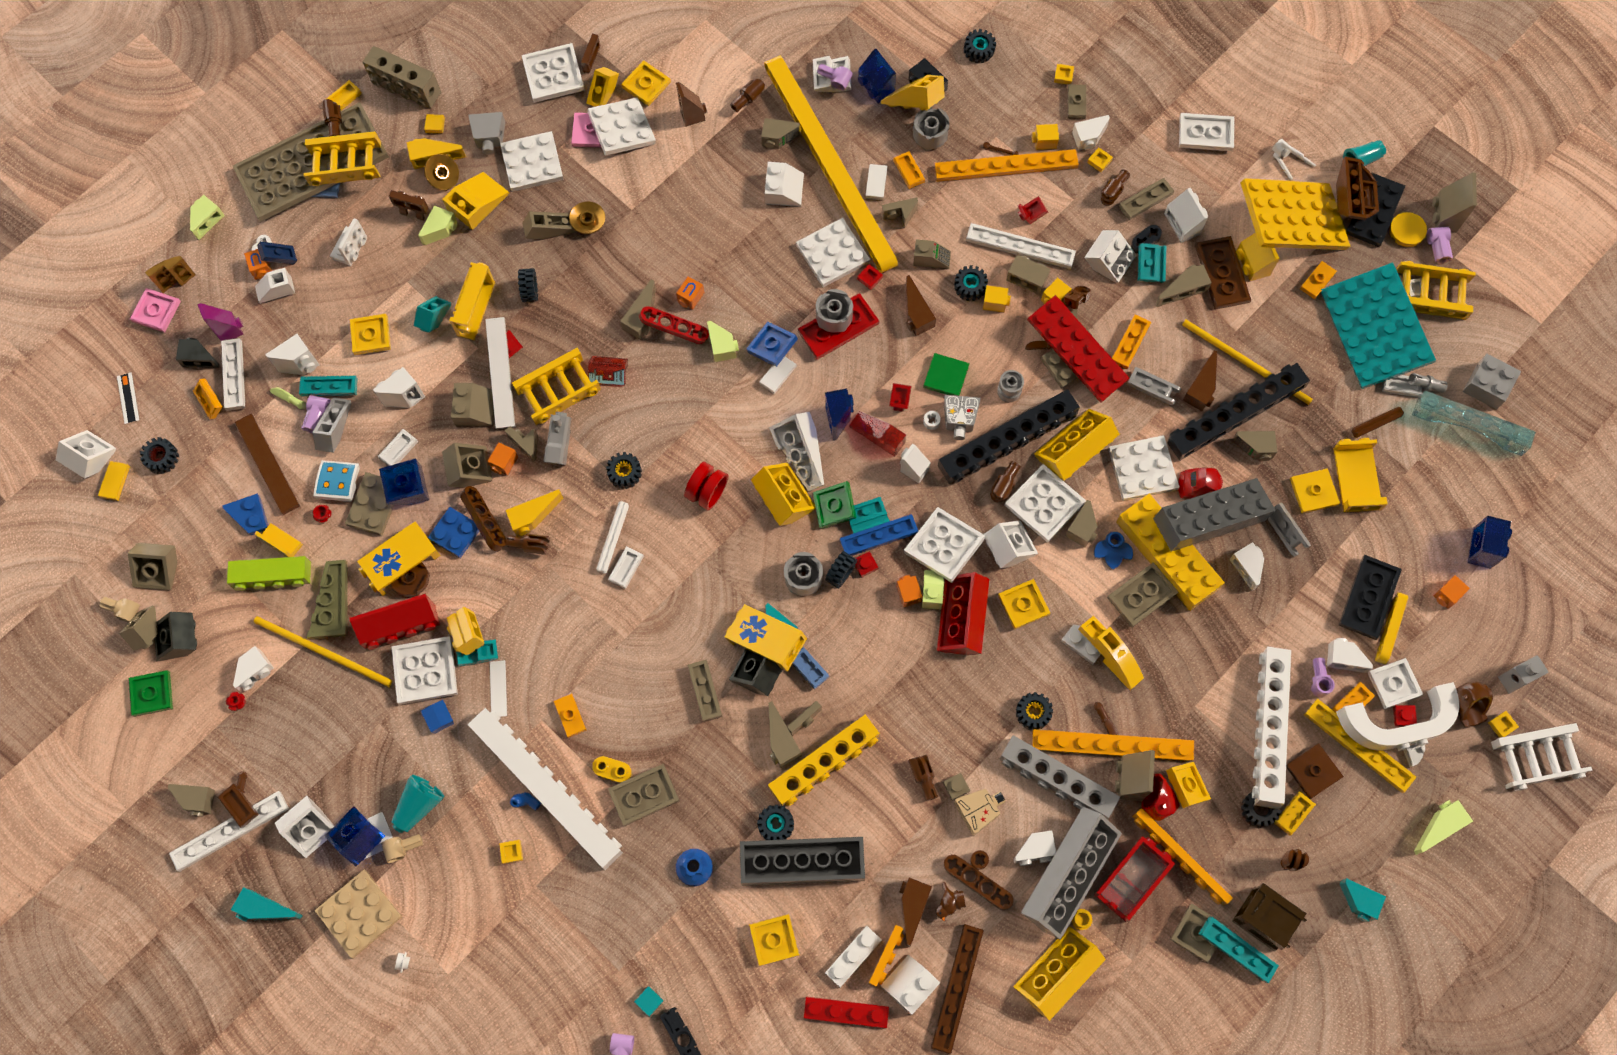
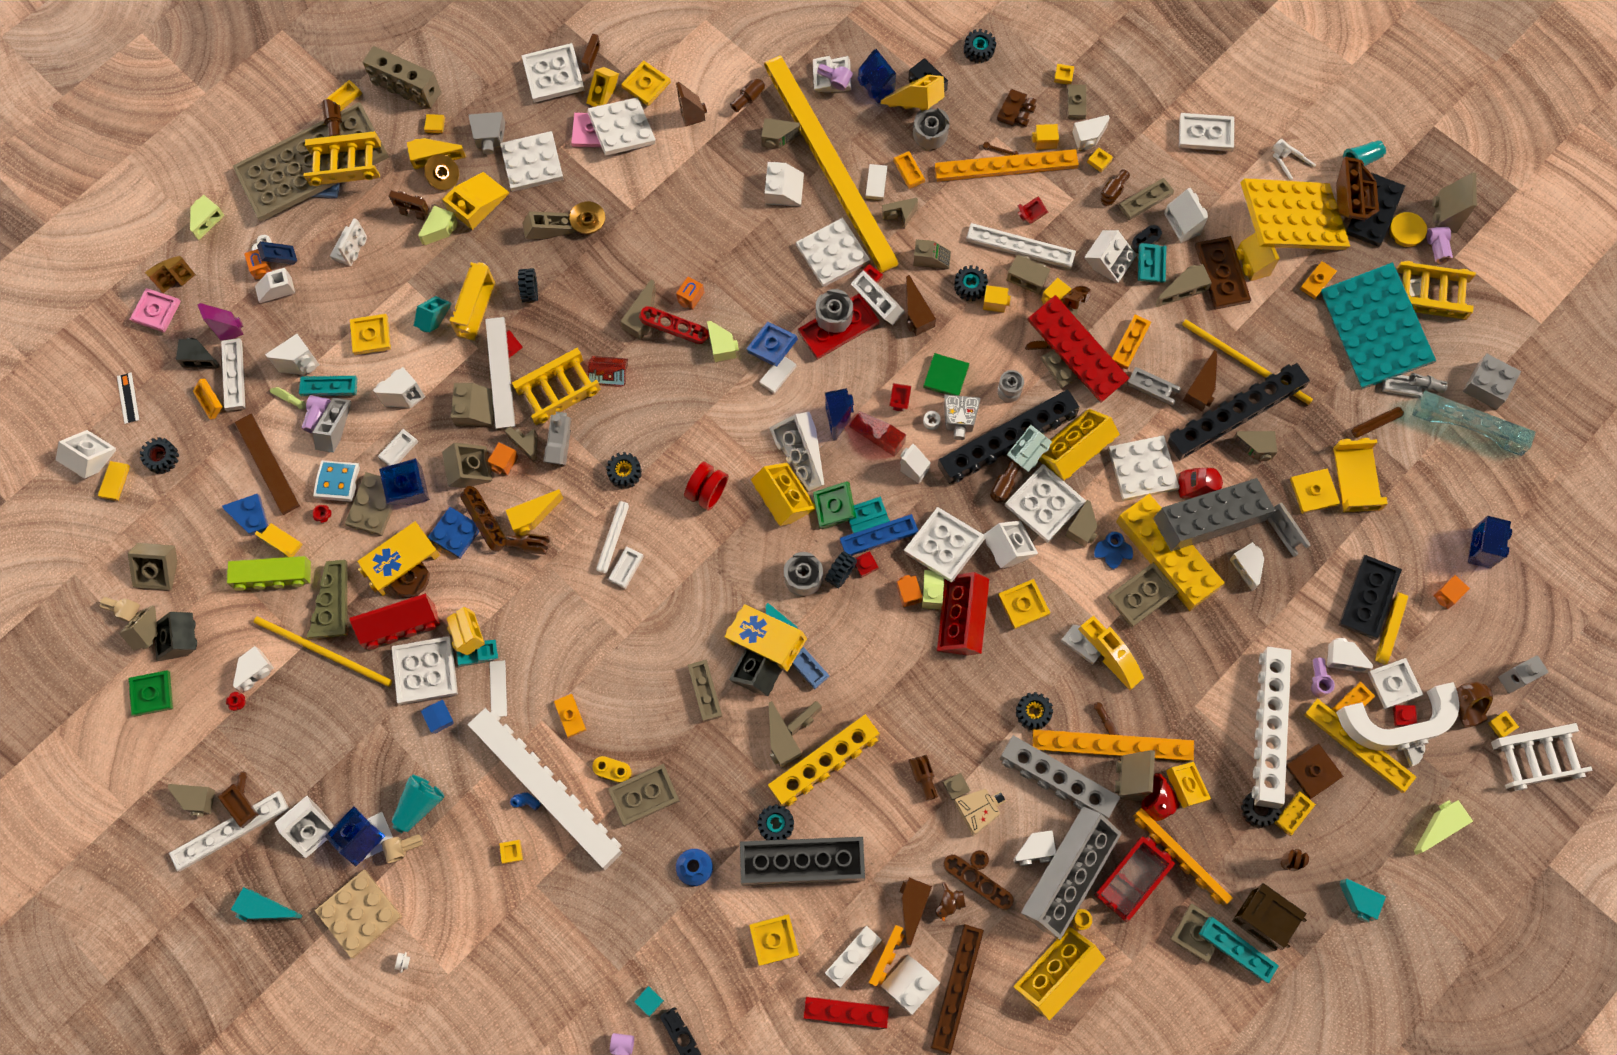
none -> white slope [851,270,905,325]
none -> reddish brown plate [997,89,1037,127]
none -> light aqua brick [1007,425,1052,471]

